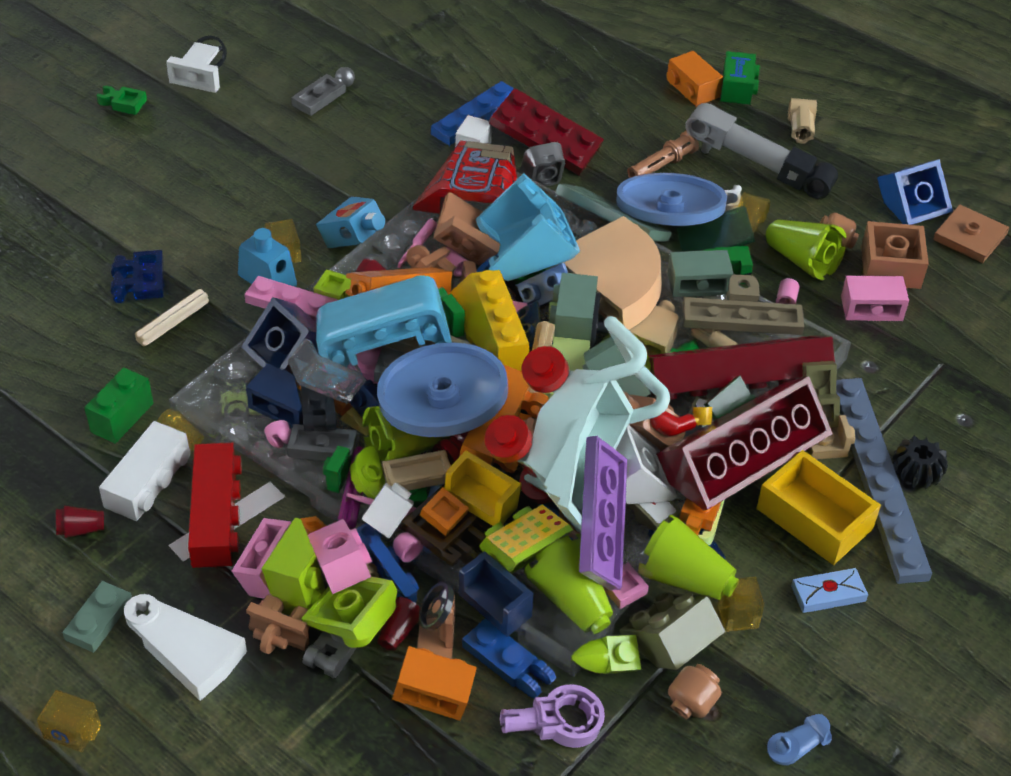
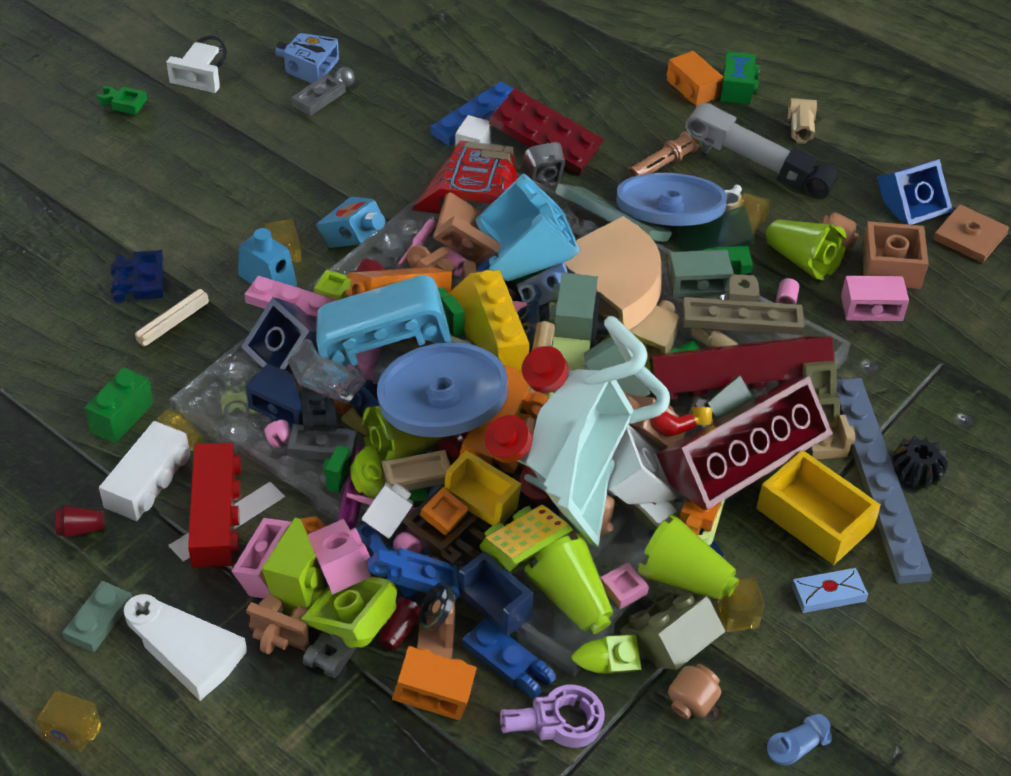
medium lavender tile [579,436,627,590] -> none
none -> medium blue torso [275,33,339,83]
none -> blue hinge [367,548,460,600]

